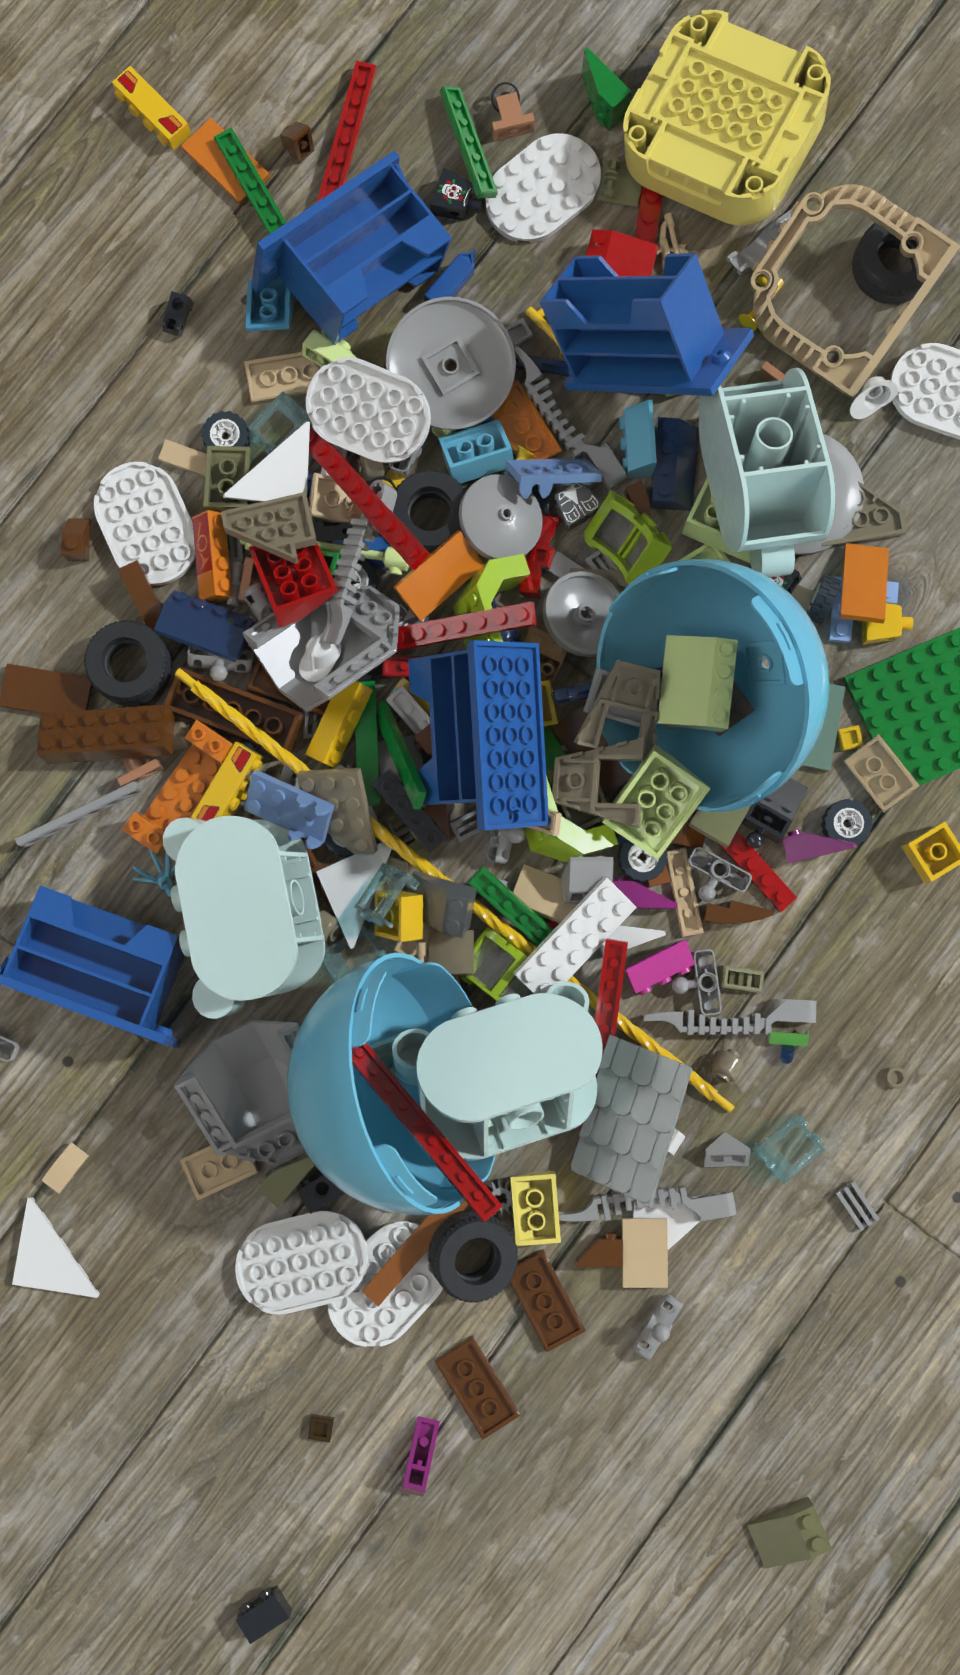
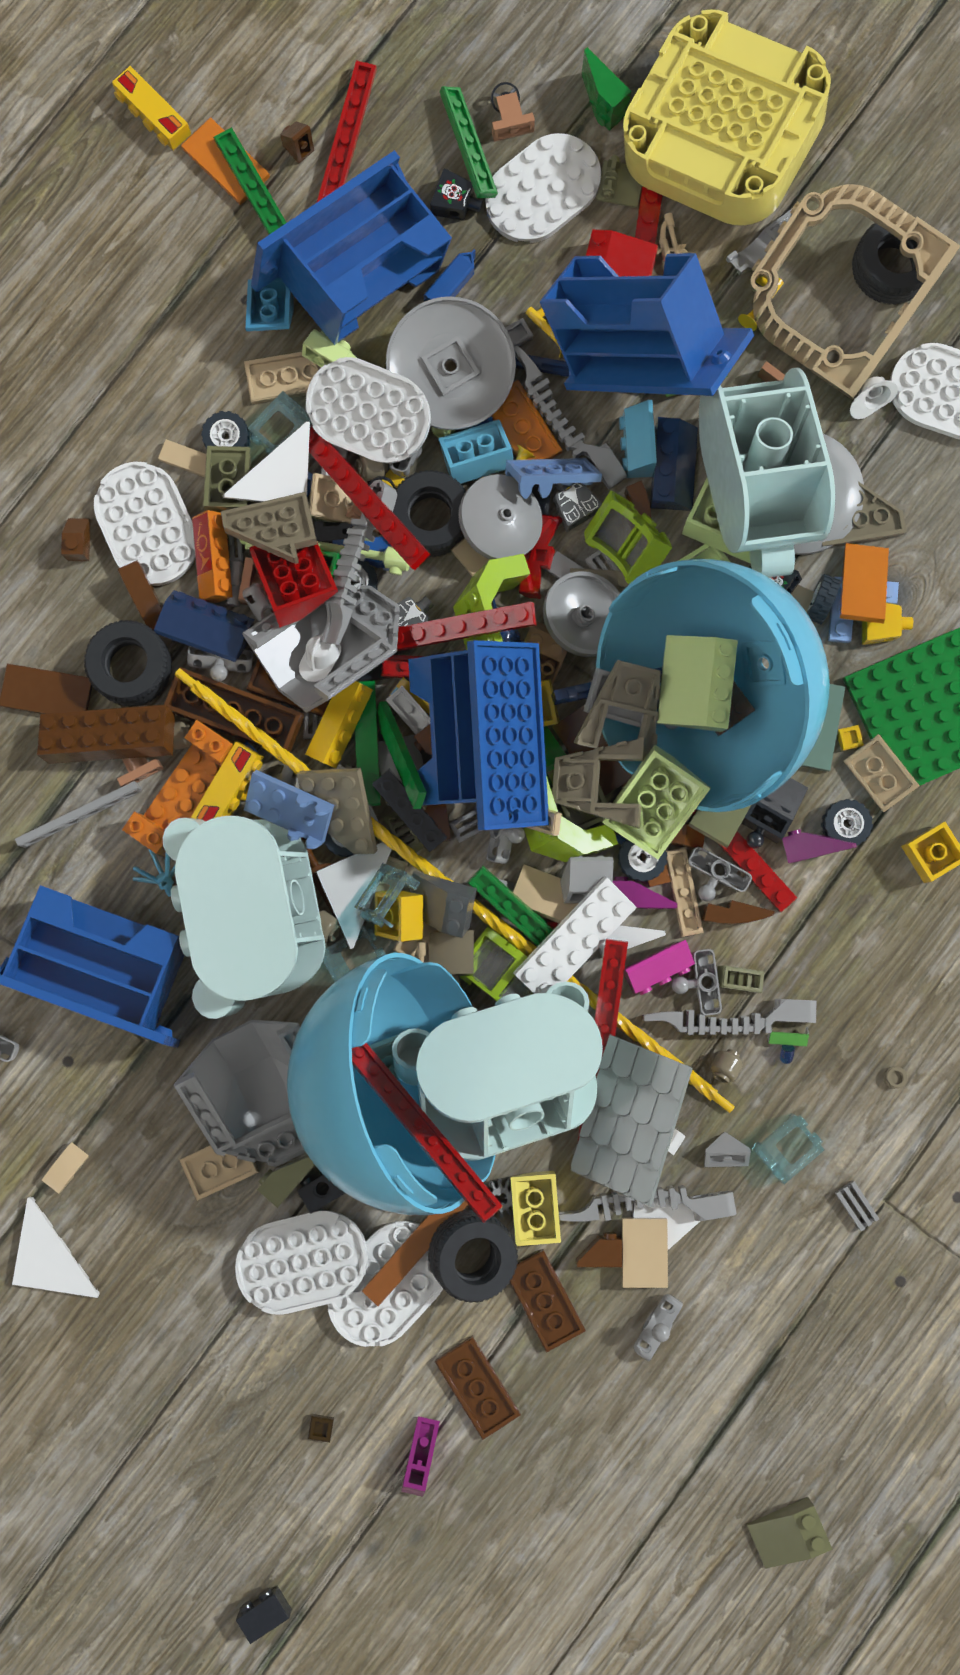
black leg [162,291,194,337] -> none
orange tile [393,530,485,621] -> none

